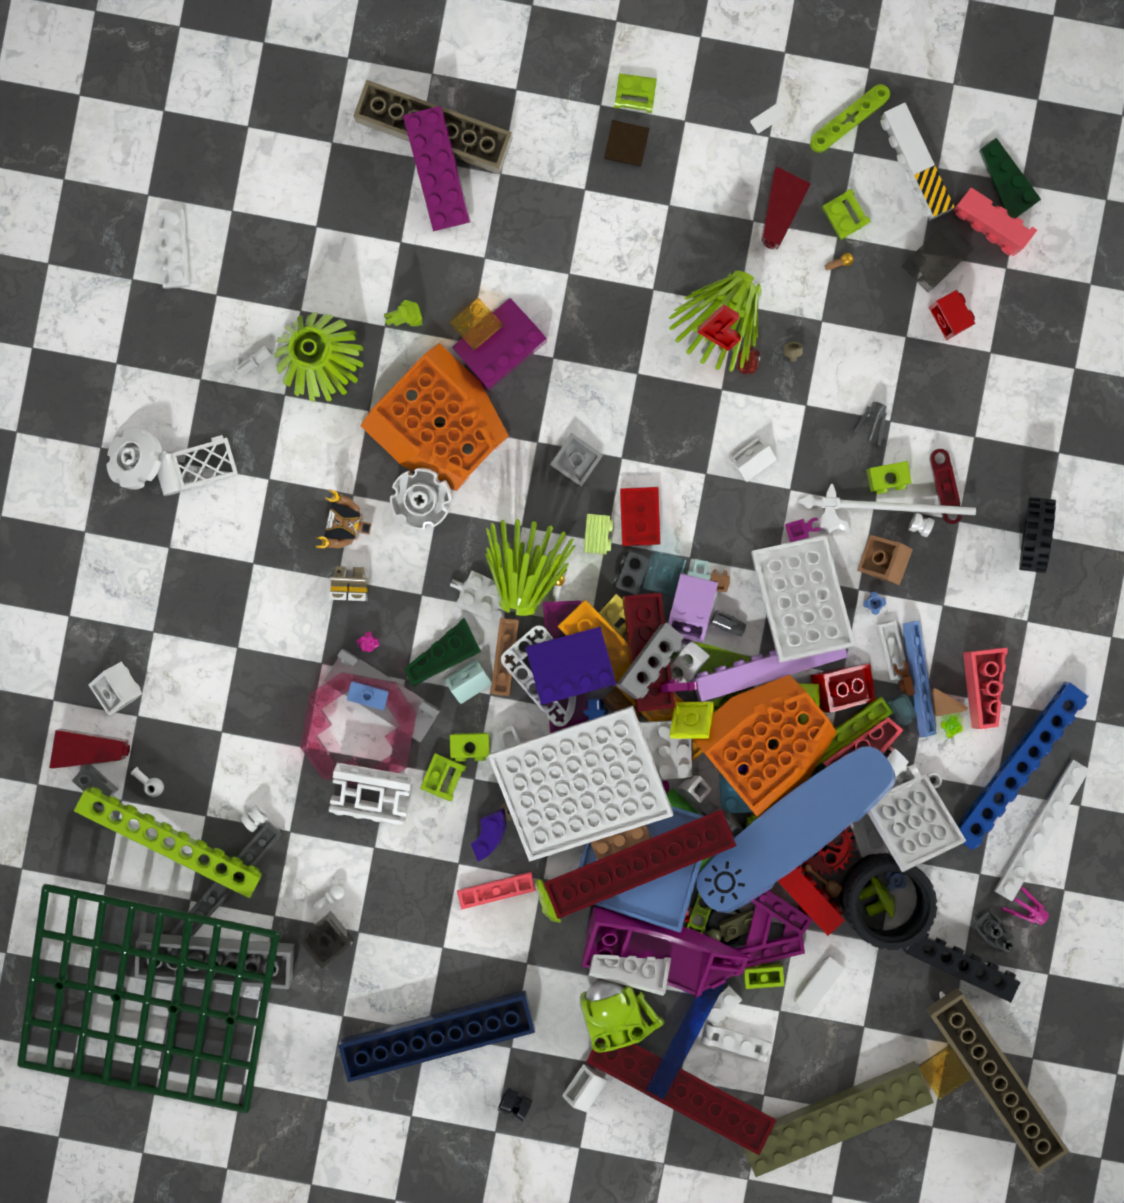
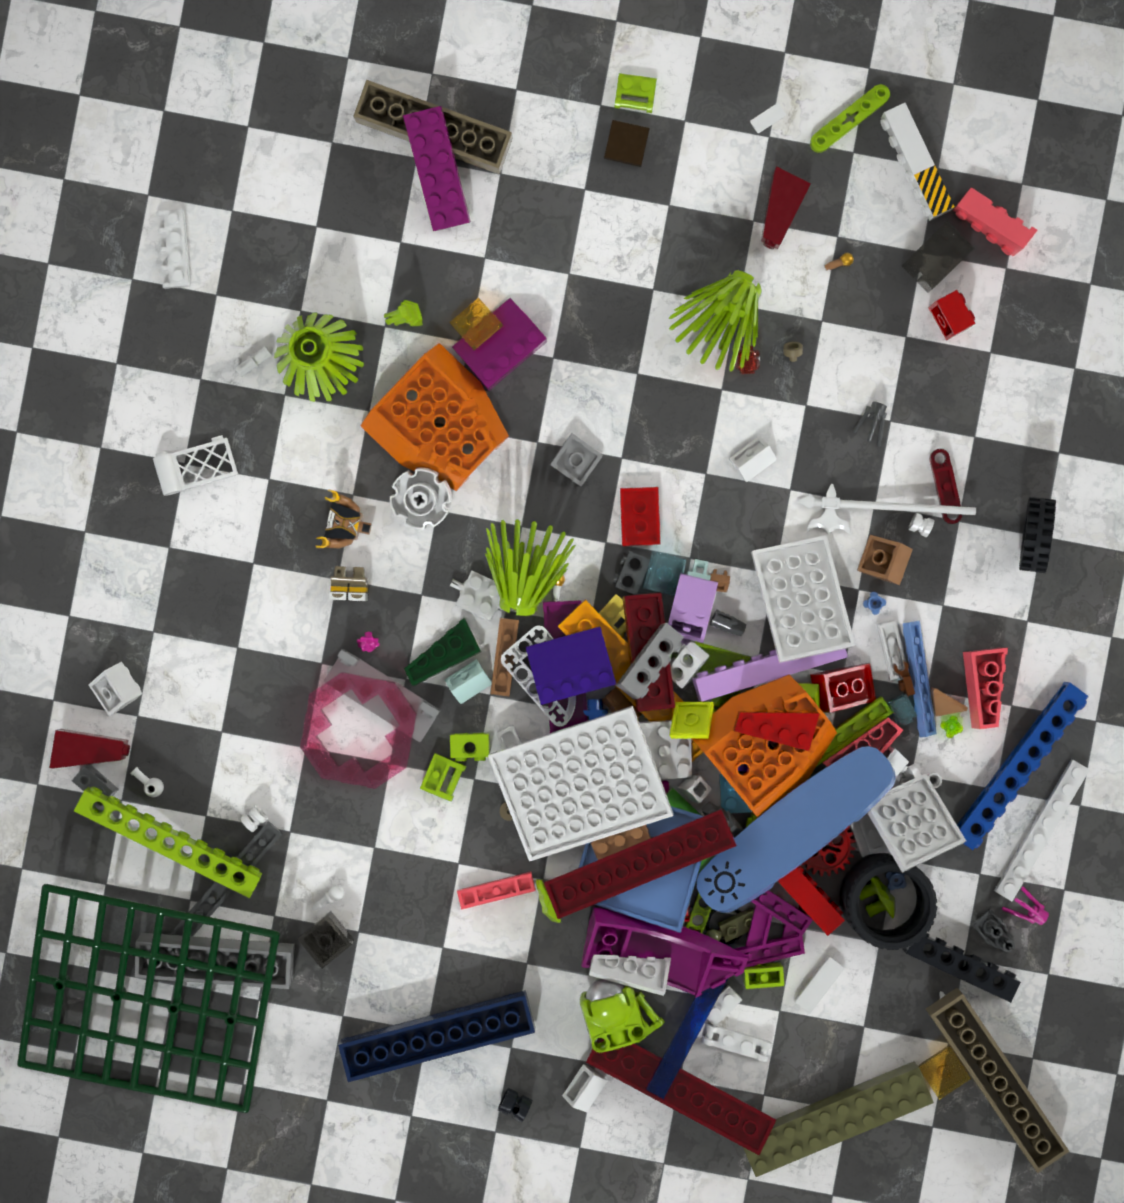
white piece [107,427,162,489] -> none
white fence [329,763,413,825] -> none
medium blue plate [347,681,389,710] -> none
dark purple brick [471,808,506,862] -> none
yellowish green brick [583,514,613,555] -> none
magenta plate [661,679,698,693] -> none
red plate [697,304,741,351] -> none
magenta plate [785,518,821,543] -> none
medium nougat hinge [804,864,842,898] -> none
lime plate [822,189,871,240] -> none
lime brick [866,461,912,494] -> none
dark green wing [979,138,1041,219] -> none
none -> red wing [733,711,820,751]

